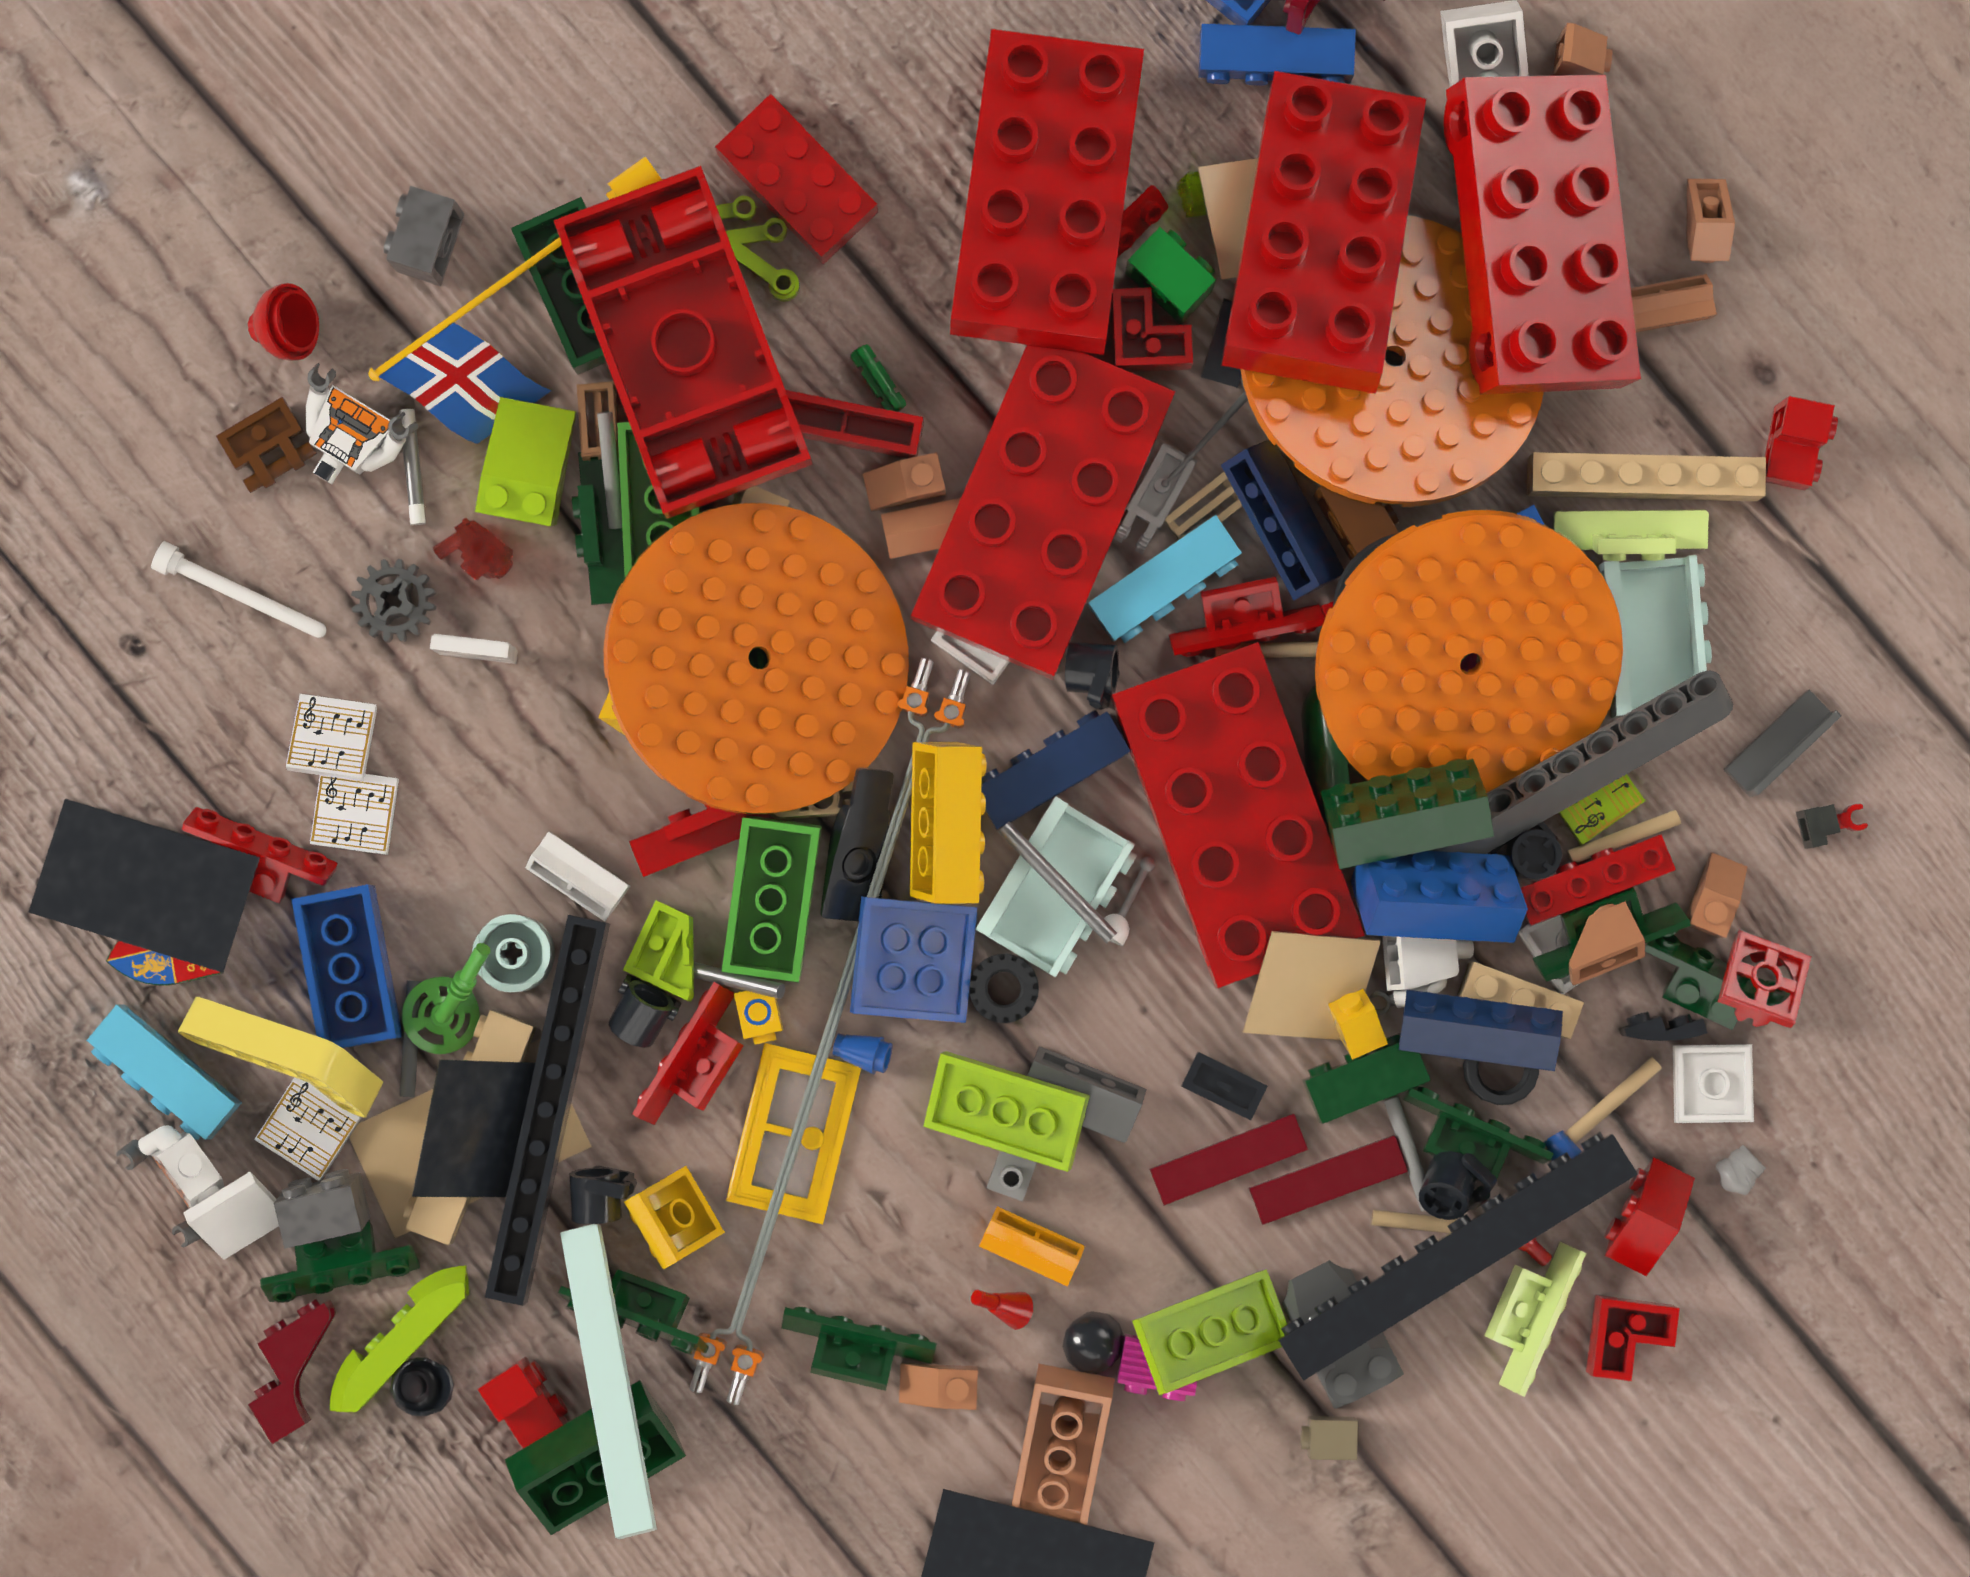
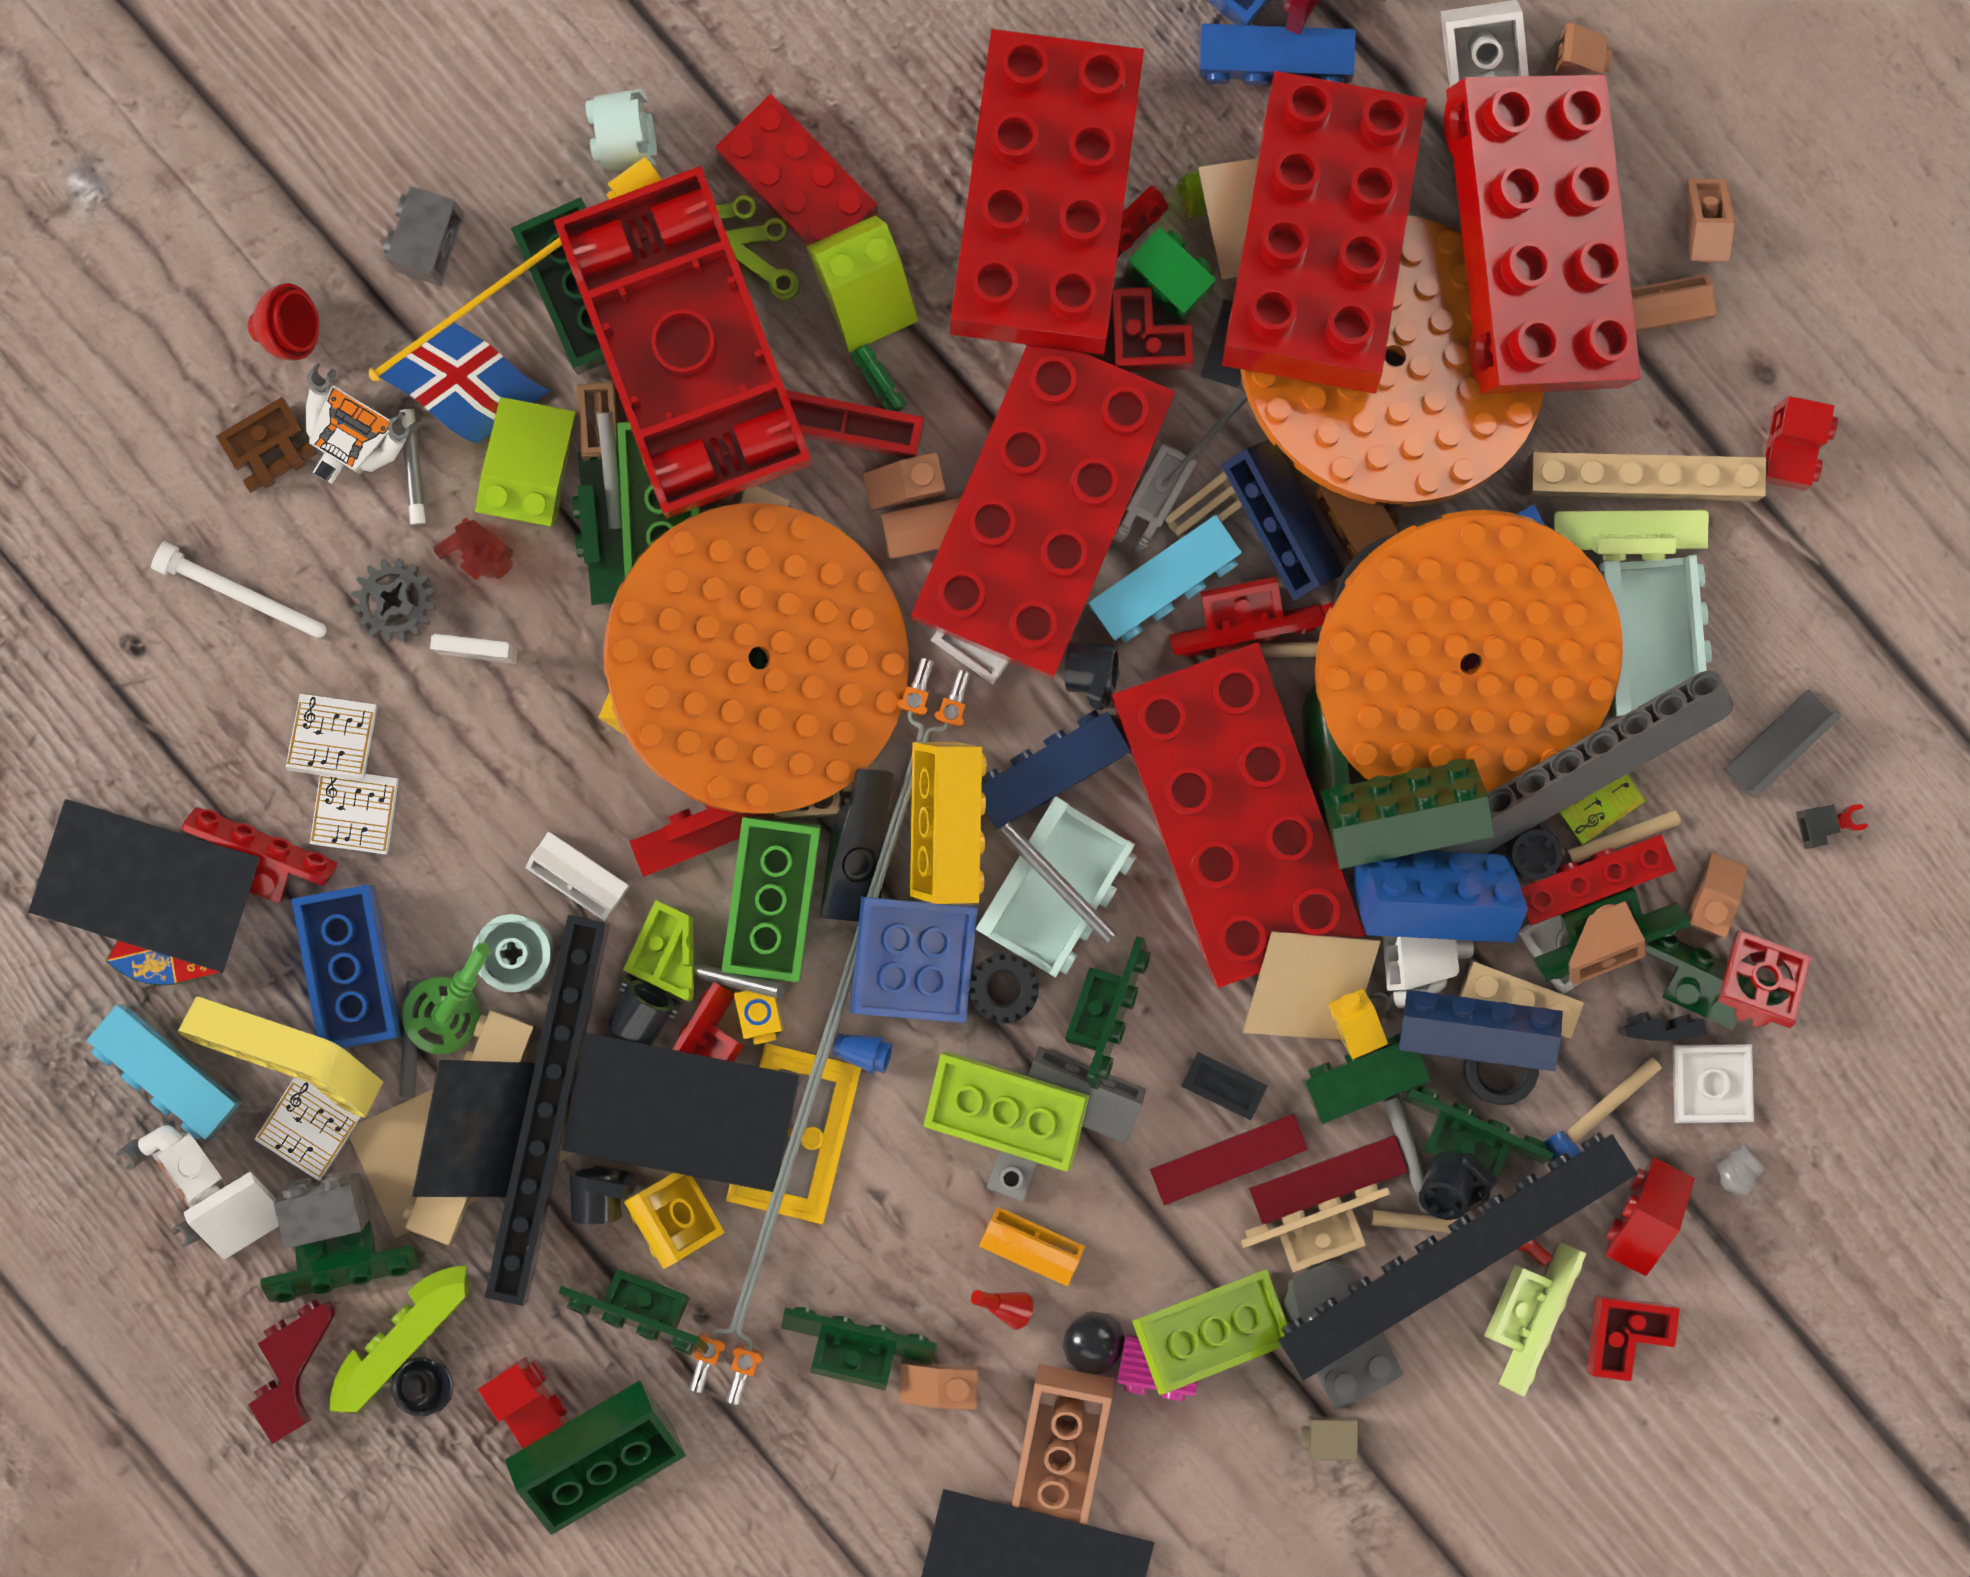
light aqua tile [560,1224,657,1539] -> none
hinge [1104,856,1155,946] -> none
none -> black piece [561,1032,800,1192]
none -> light aqua brick [585,89,657,173]
none -> lime slope [806,216,918,353]
none -> dark green bracket [1065,936,1151,1090]
none -> tan bracket [1240,1184,1390,1273]

